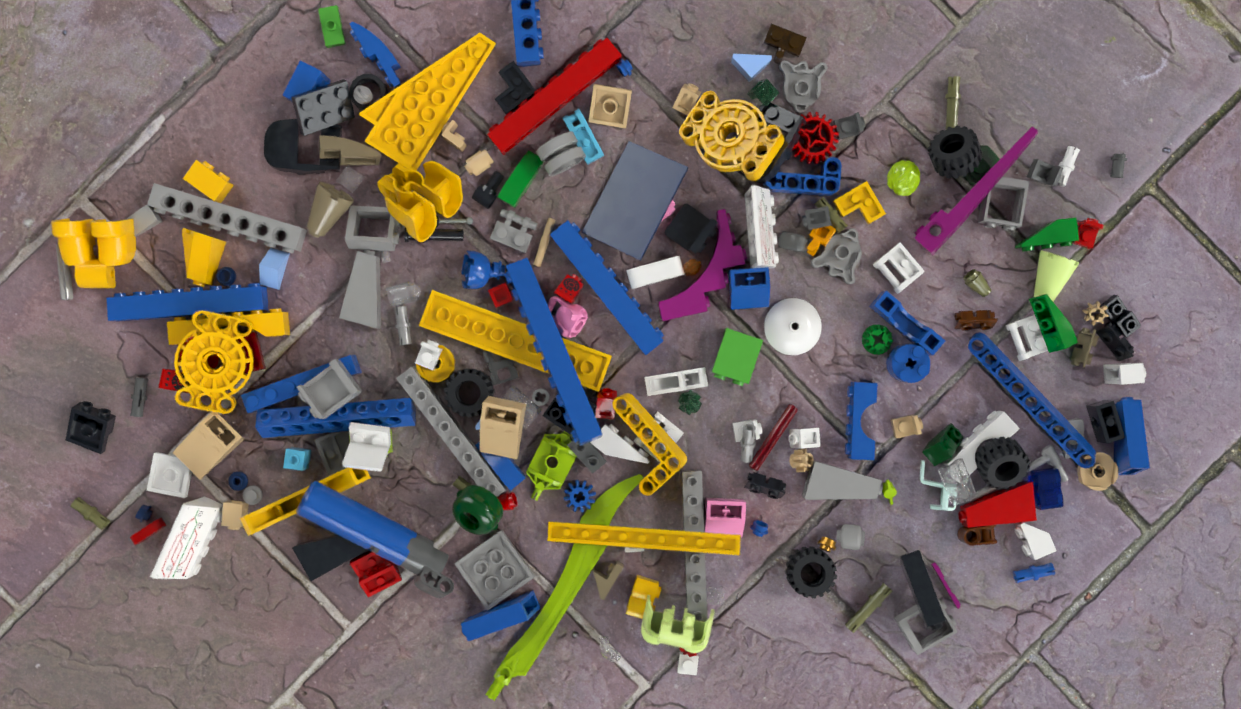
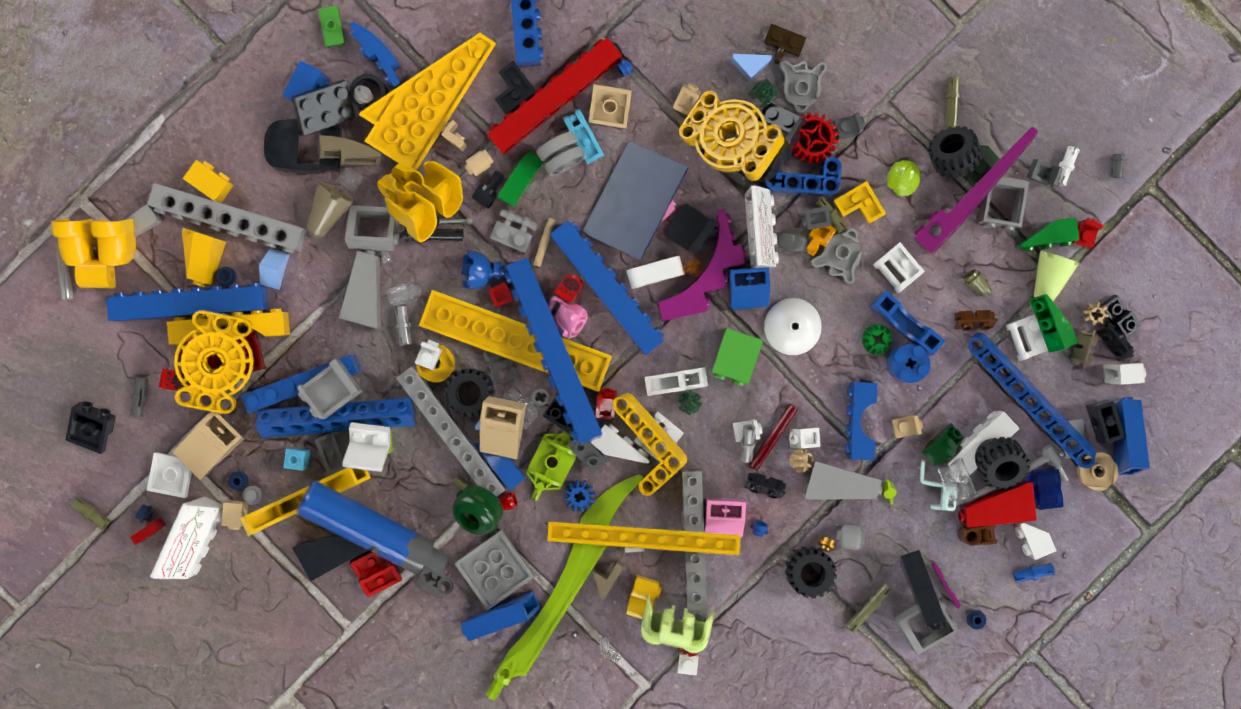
none -> dark blue plate [966,610,986,630]

